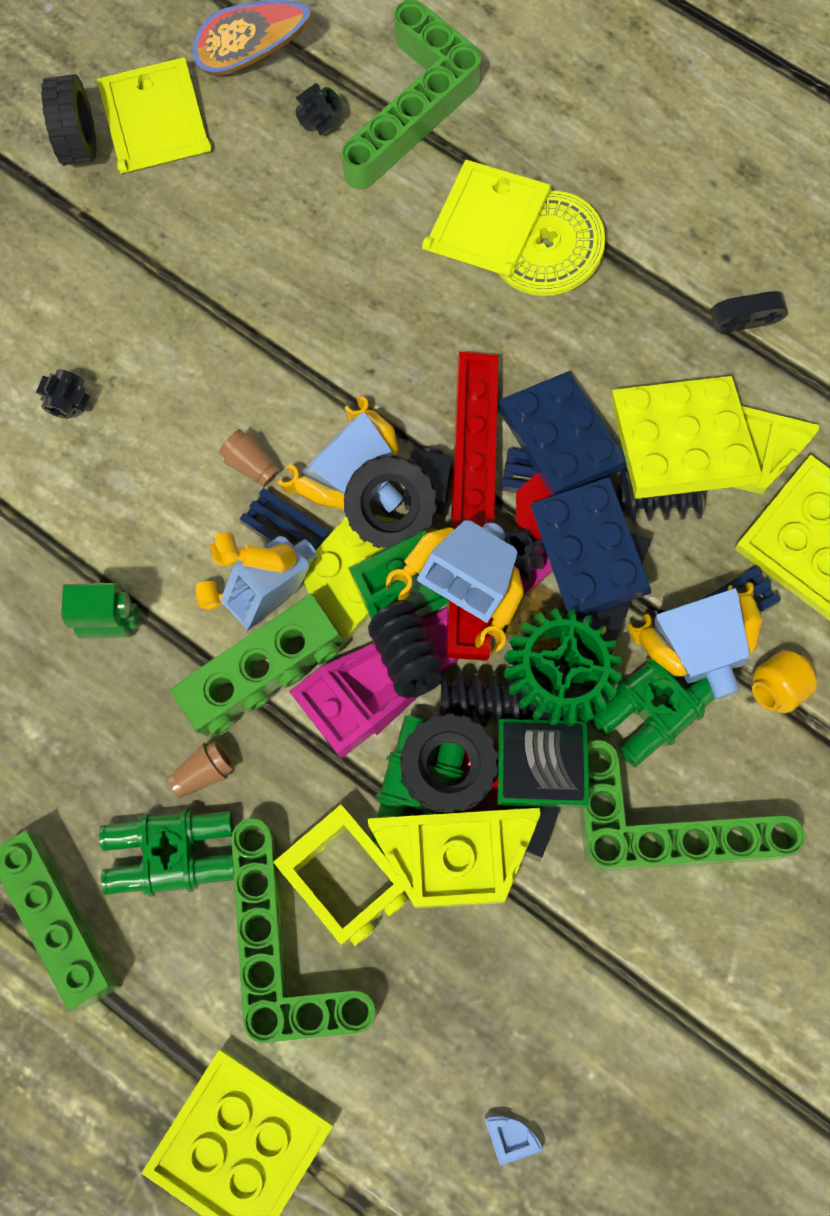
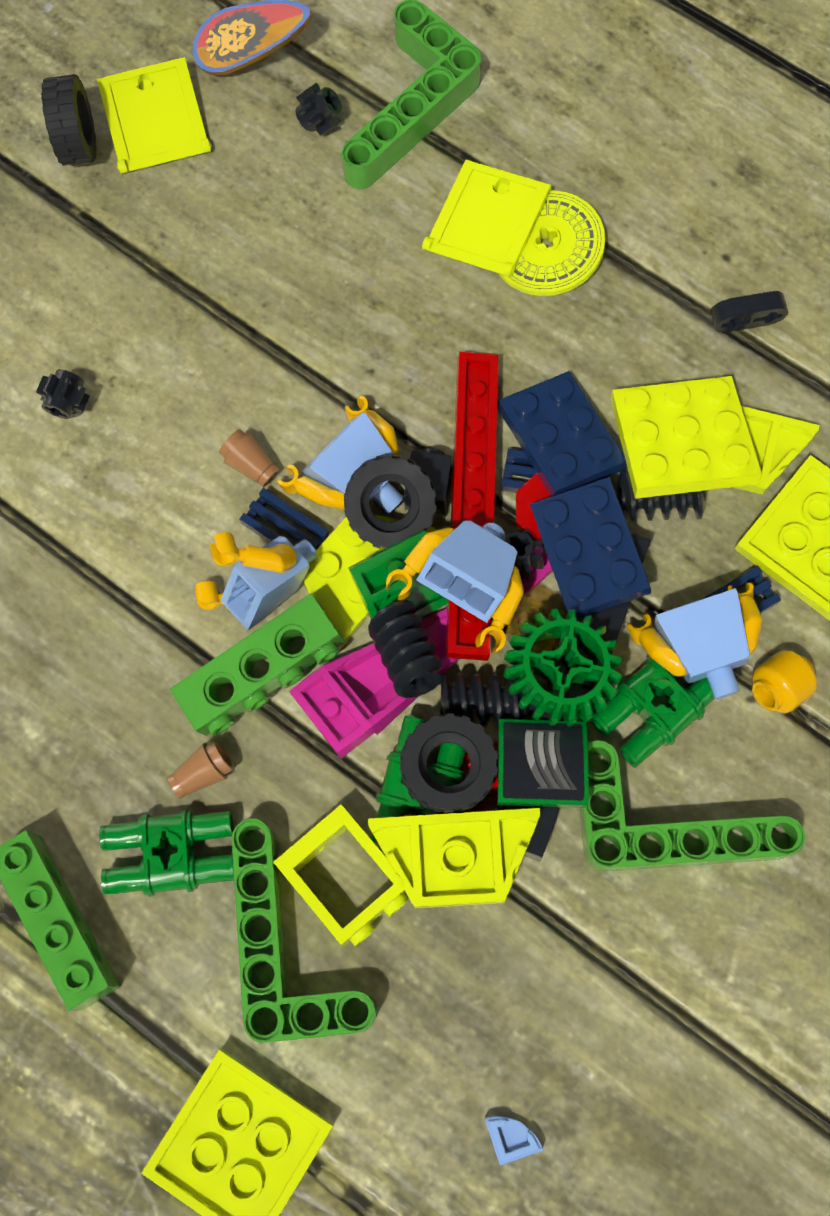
green brick [61,583,139,639] -> none

